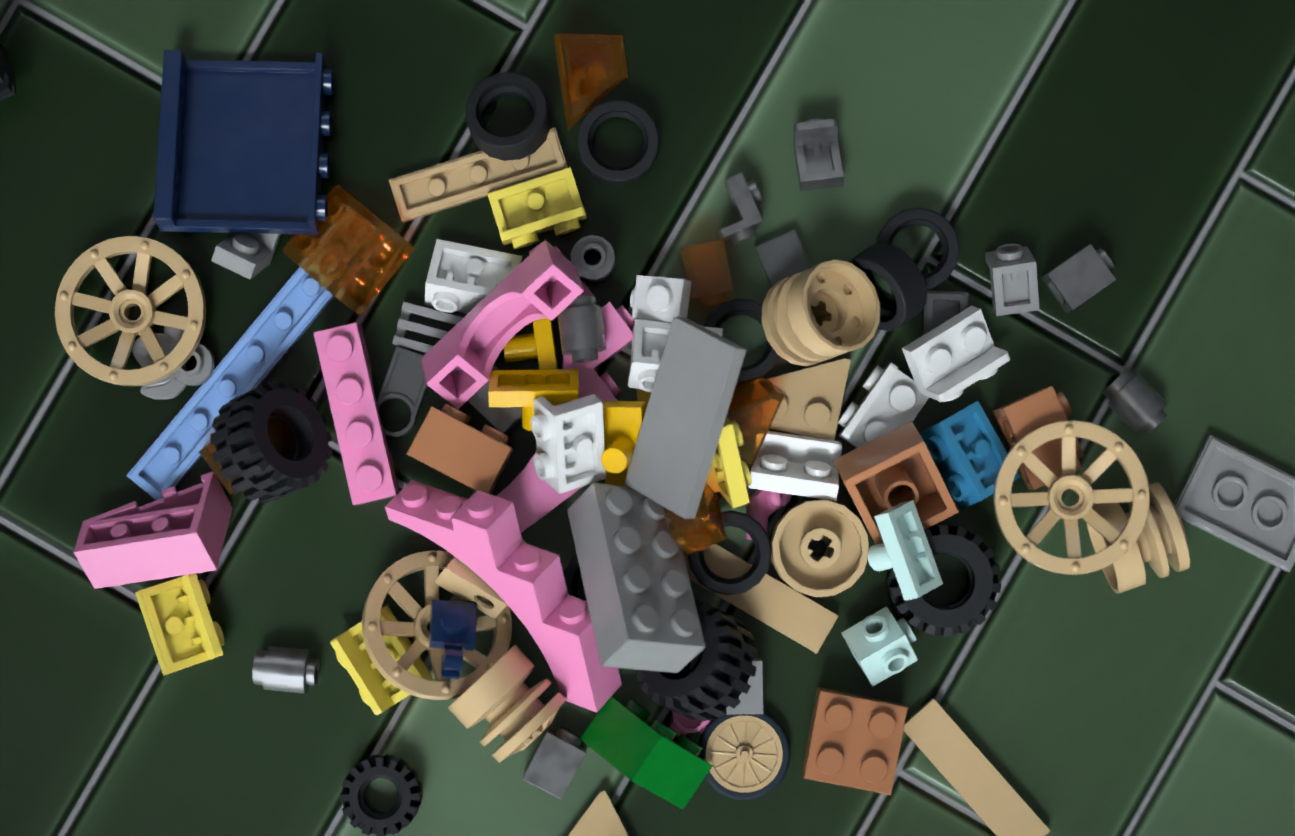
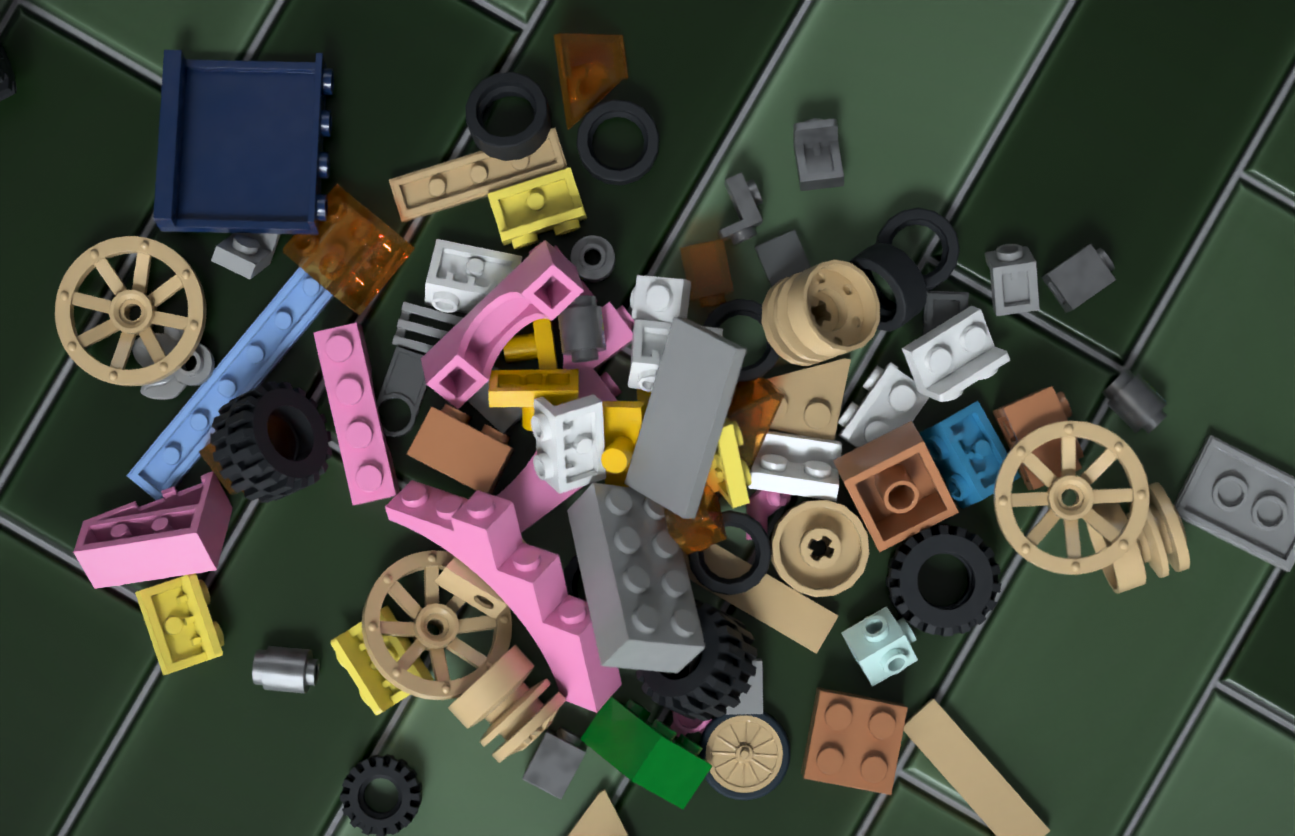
dark blue plate [429,600,477,679] -> none
light aqua tile [868,500,943,601] -> none

